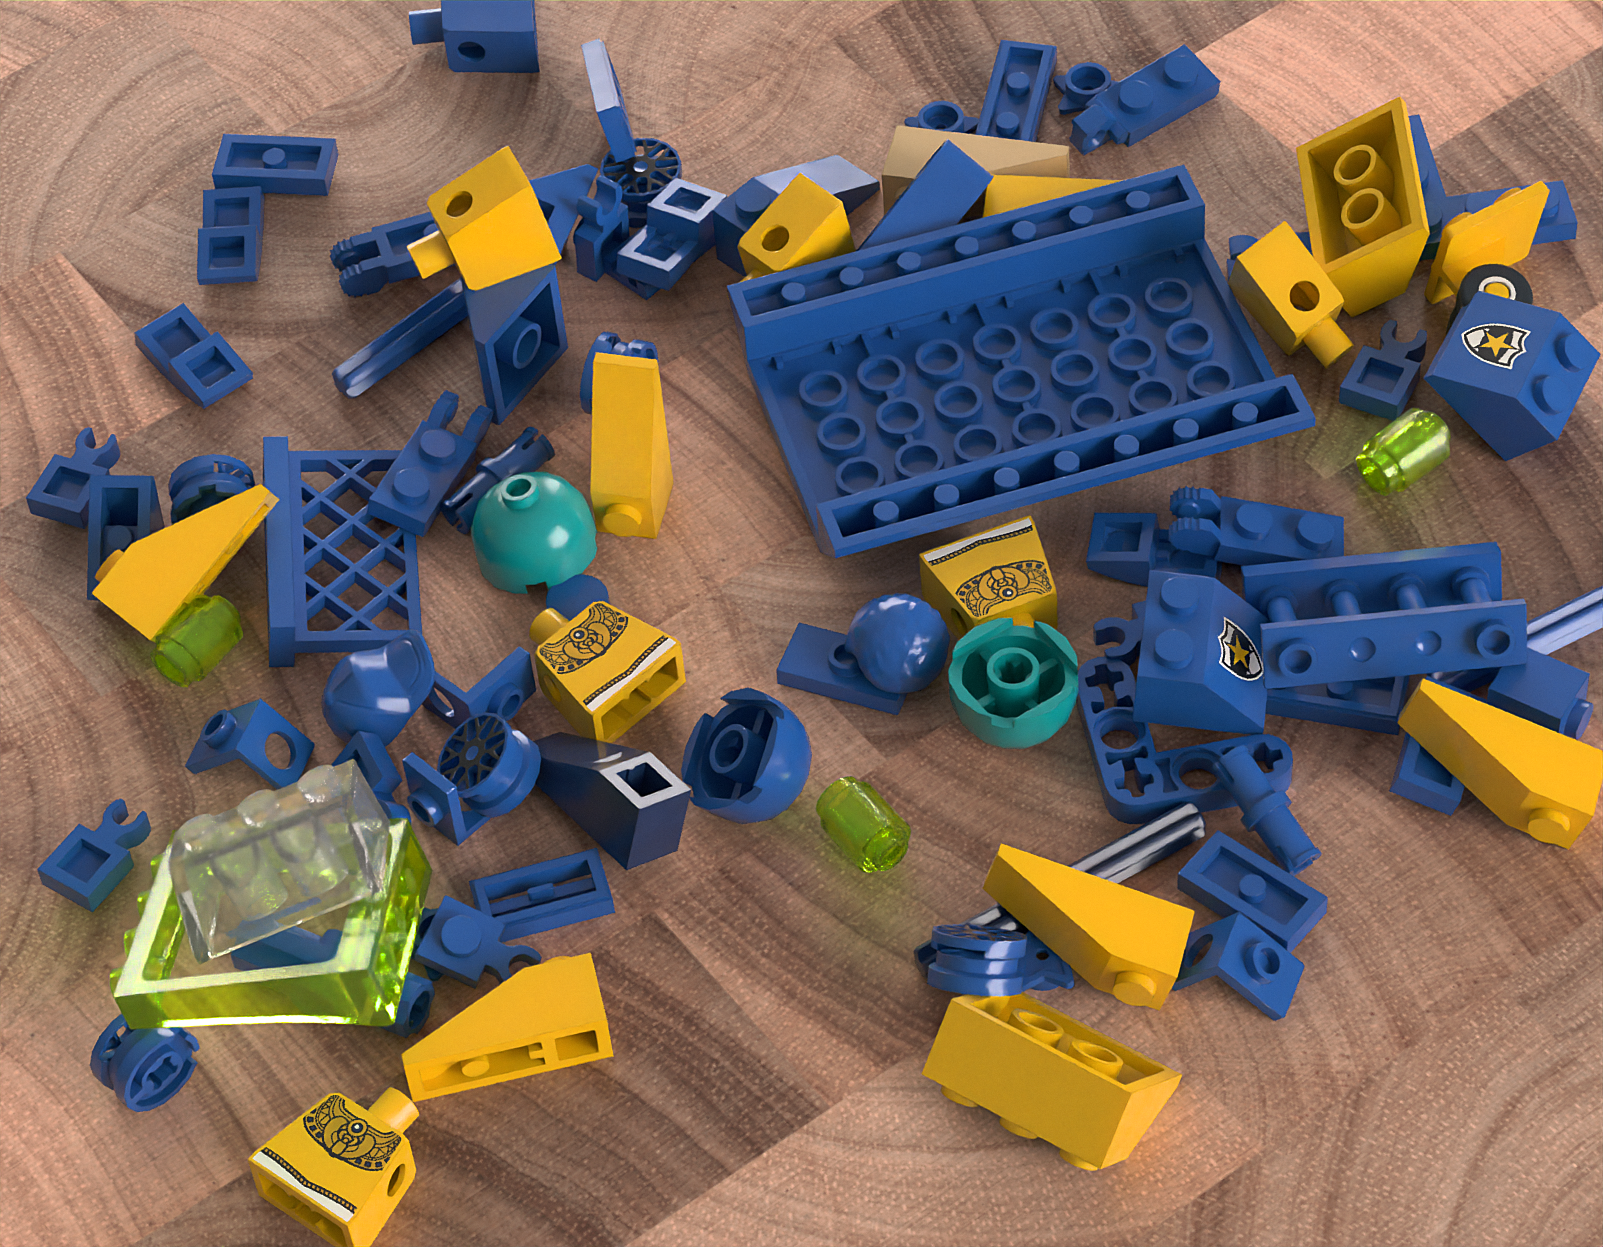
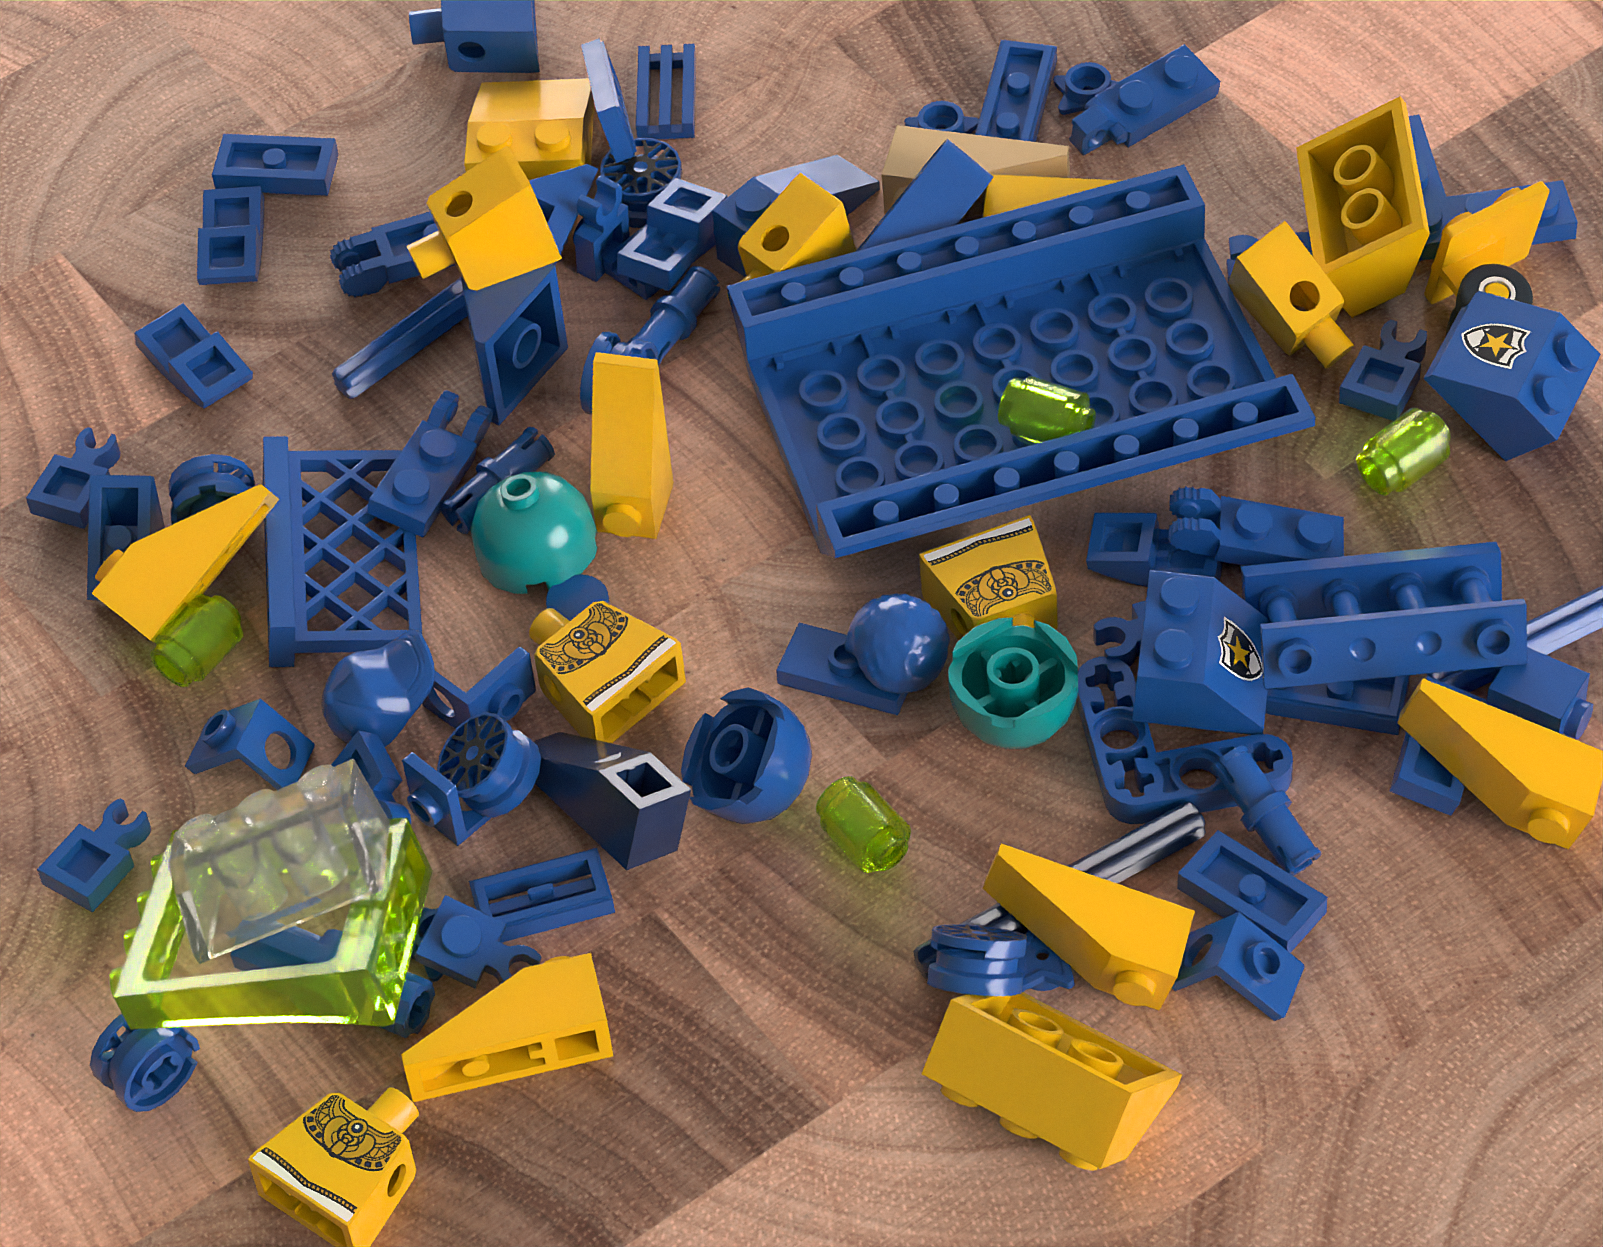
none -> yellow slope [464,78,594,197]
none -> blue pin [627,266,720,366]
none -> blue tile [636,43,696,139]
none -> clear neon green brick [998,376,1096,443]

